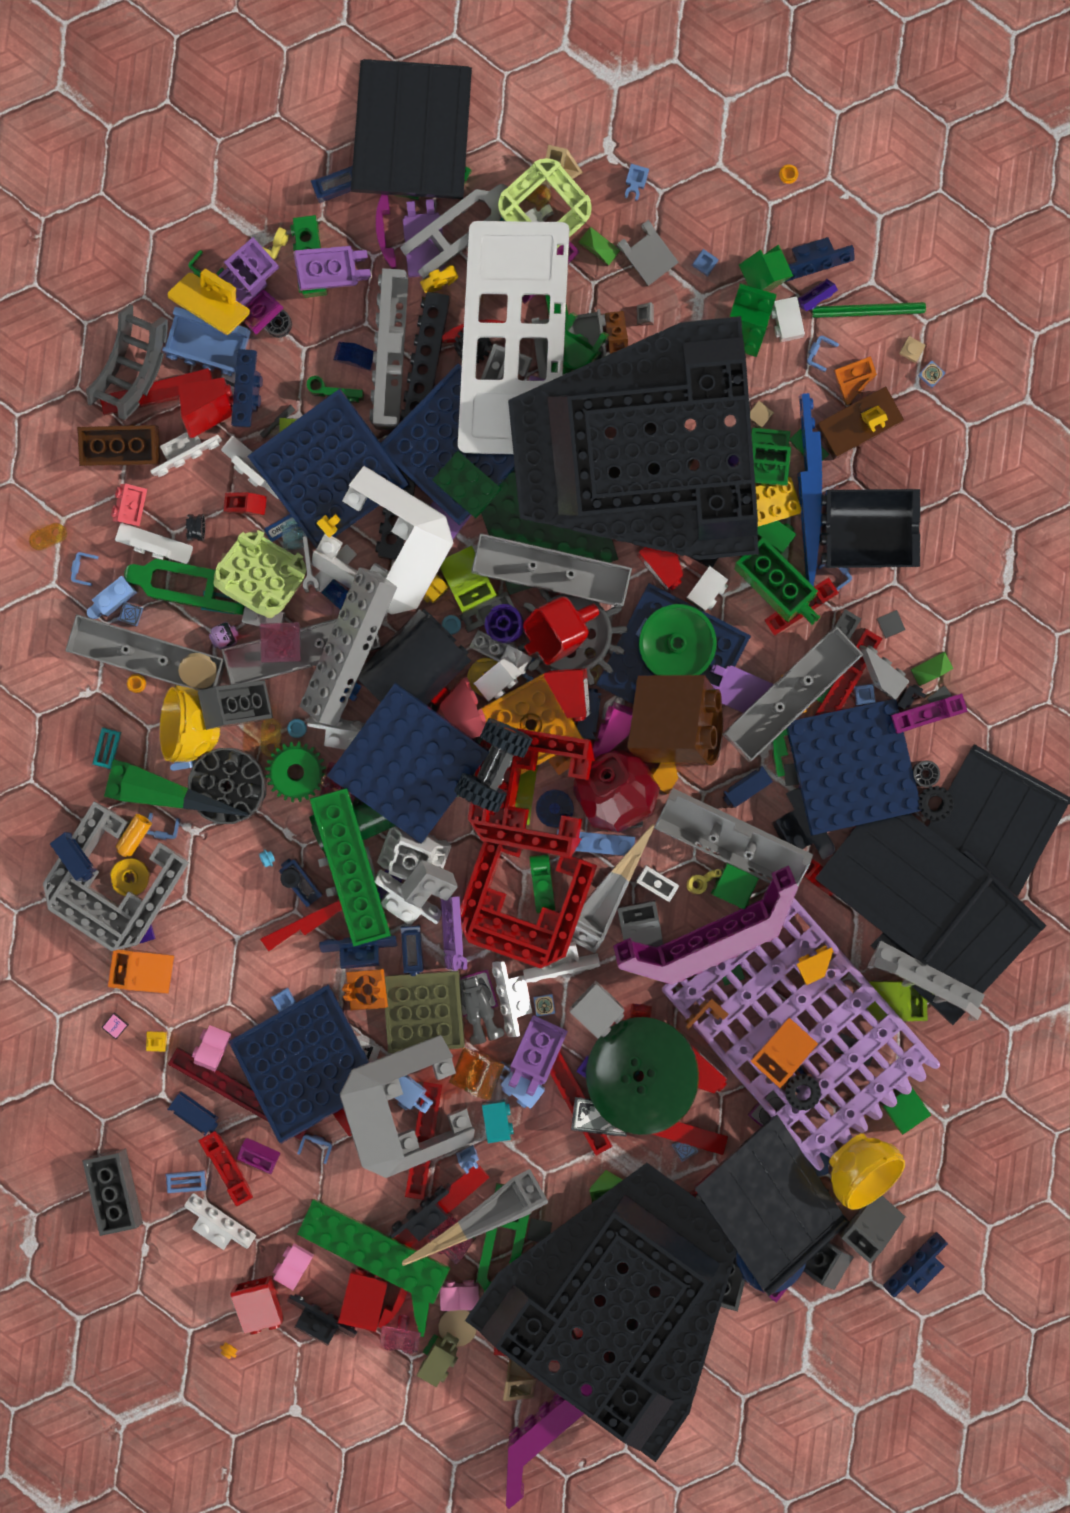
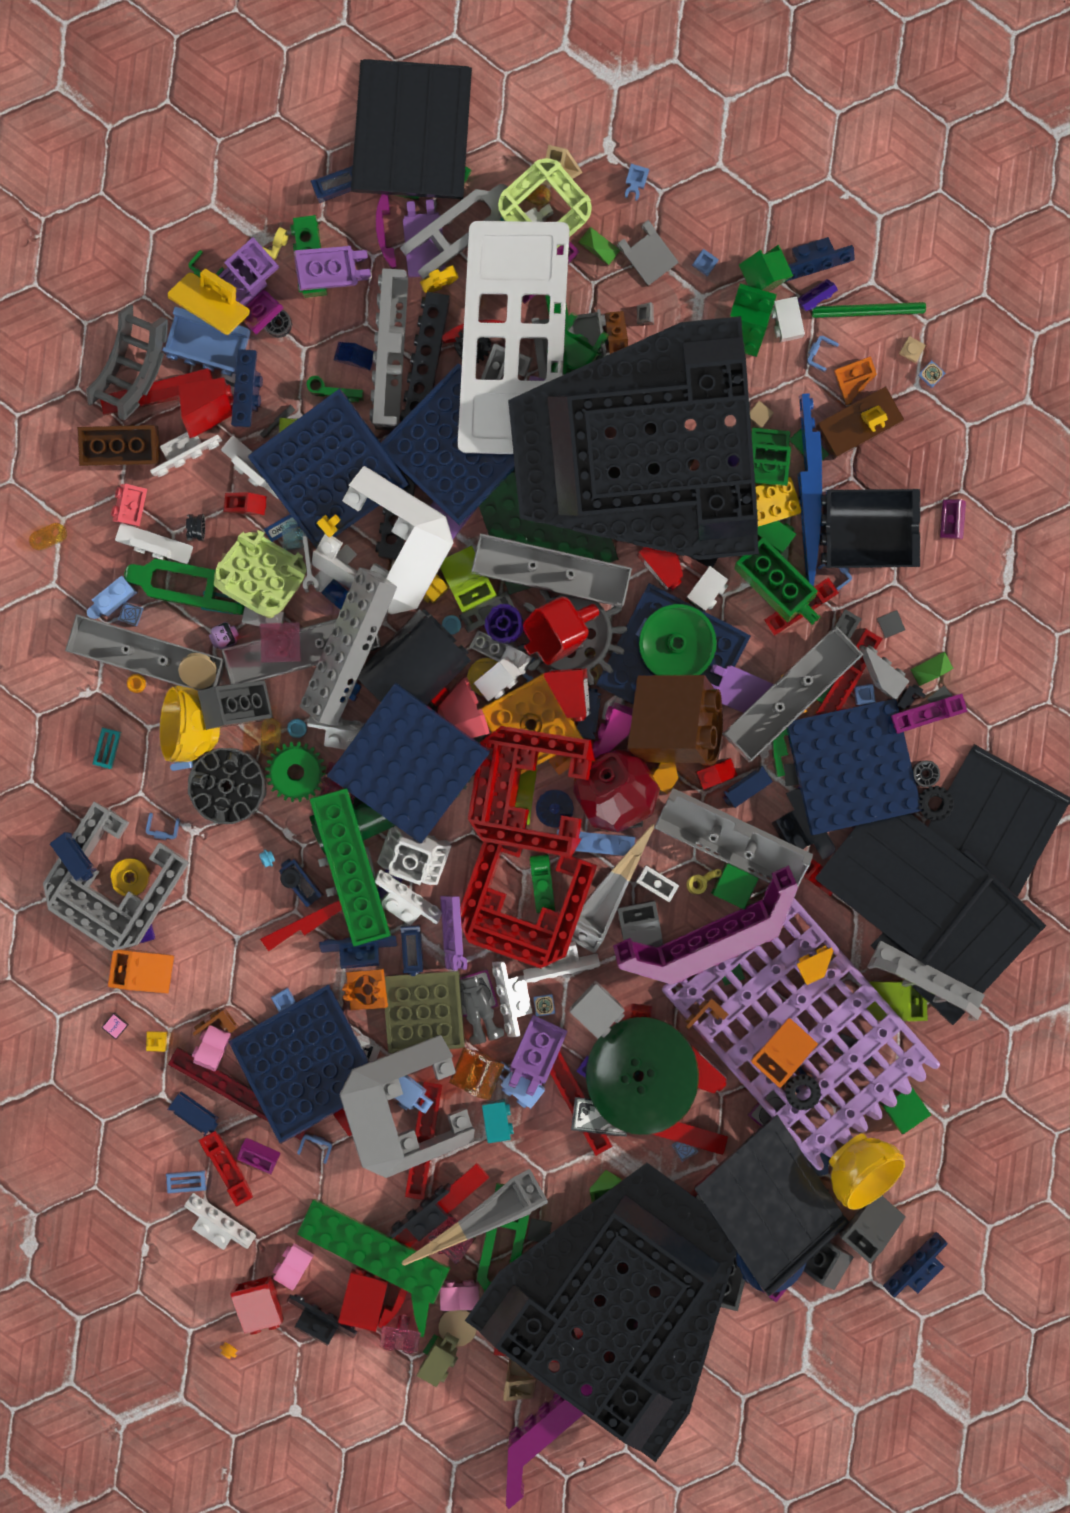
medium blue piece [70,552,99,586] -> none
dark grey brick [82,1148,143,1236] -> none
green plate [104,759,248,816] -> none
light orange brick [115,814,152,857] -> none
light grey brick [400,860,458,908] -> none
dark green plate [432,451,502,519] -> none
black plate [454,718,533,812] -> none
medium blue plate [456,1145,479,1174] -> none
light orange plate [779,164,798,184] -> none
none -> dark orange bracket [192,1009,239,1036]
none -> red slope [695,758,738,790]
none -> magenta slope [940,499,966,539]

